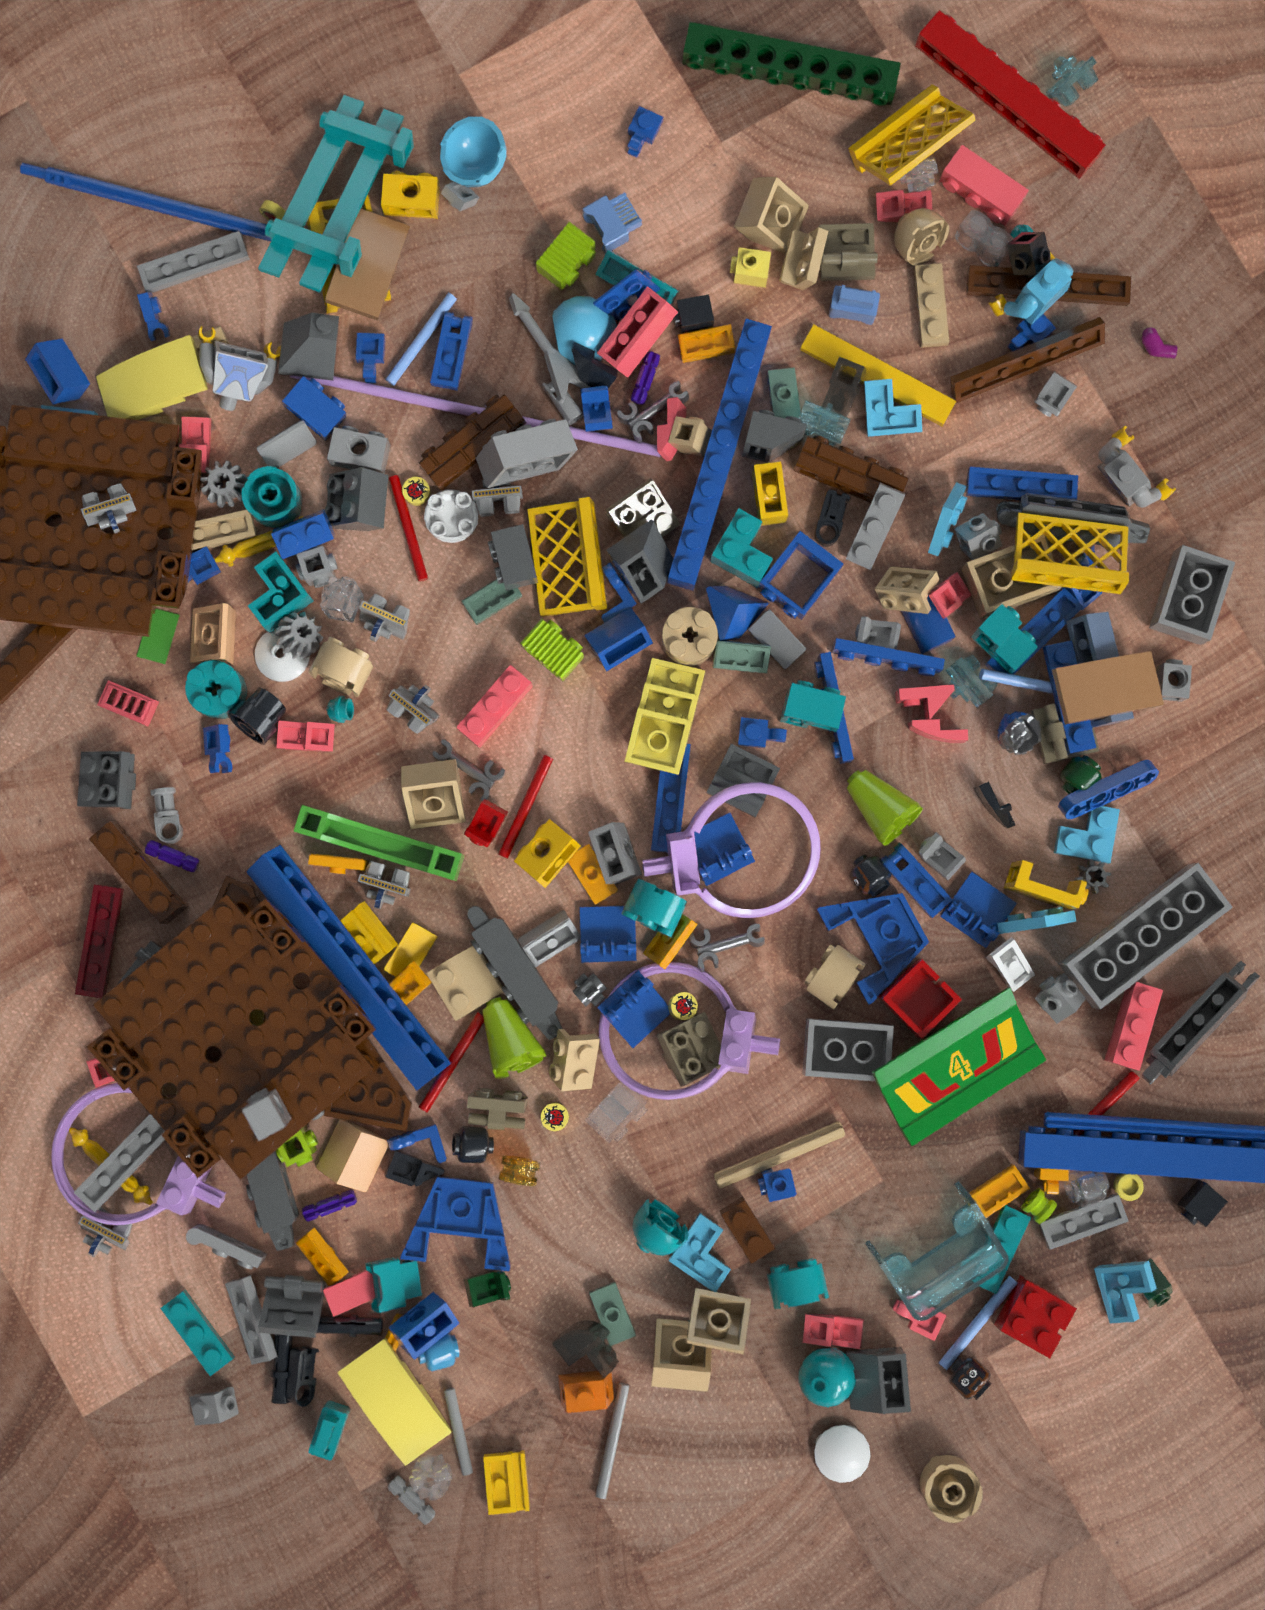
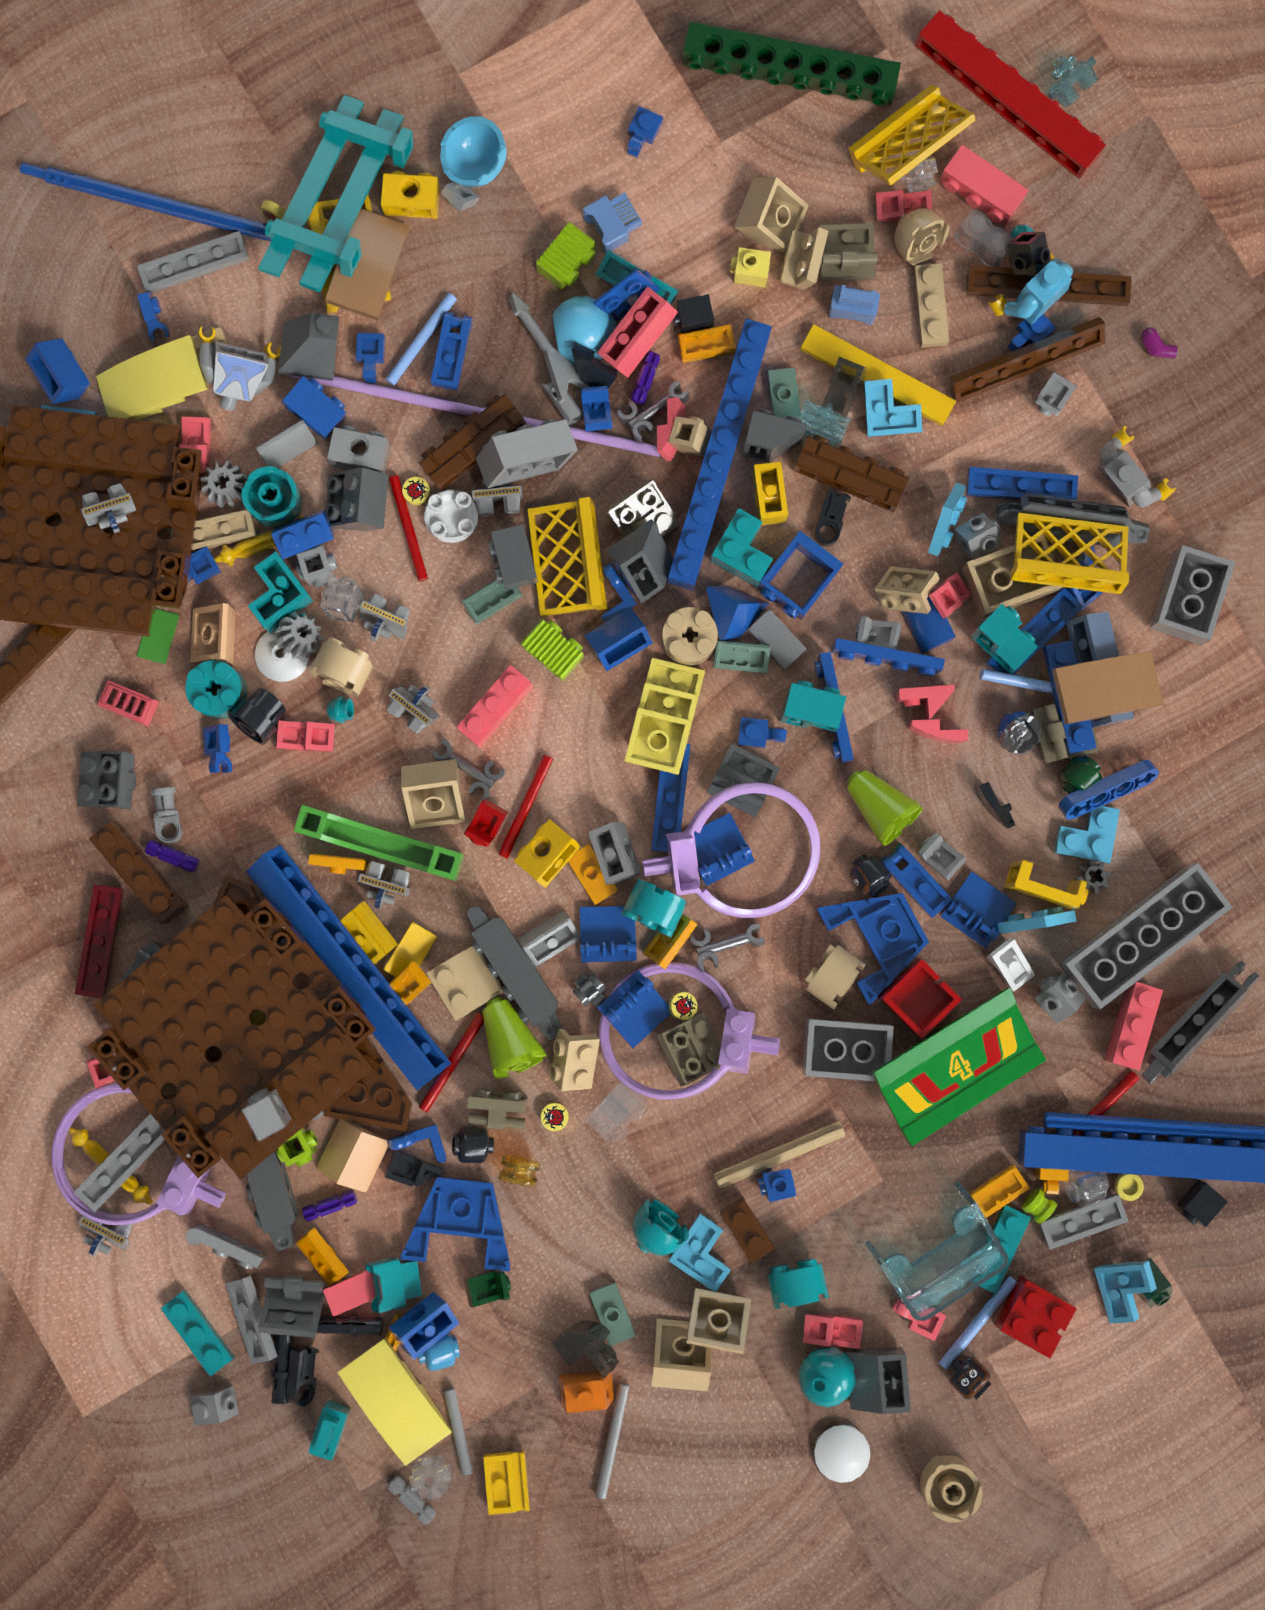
light grey plate [846,482,906,570] -> none
clear light blue hips [945,655,997,708] -> none
light grey brick [1156,659,1192,702] -> none

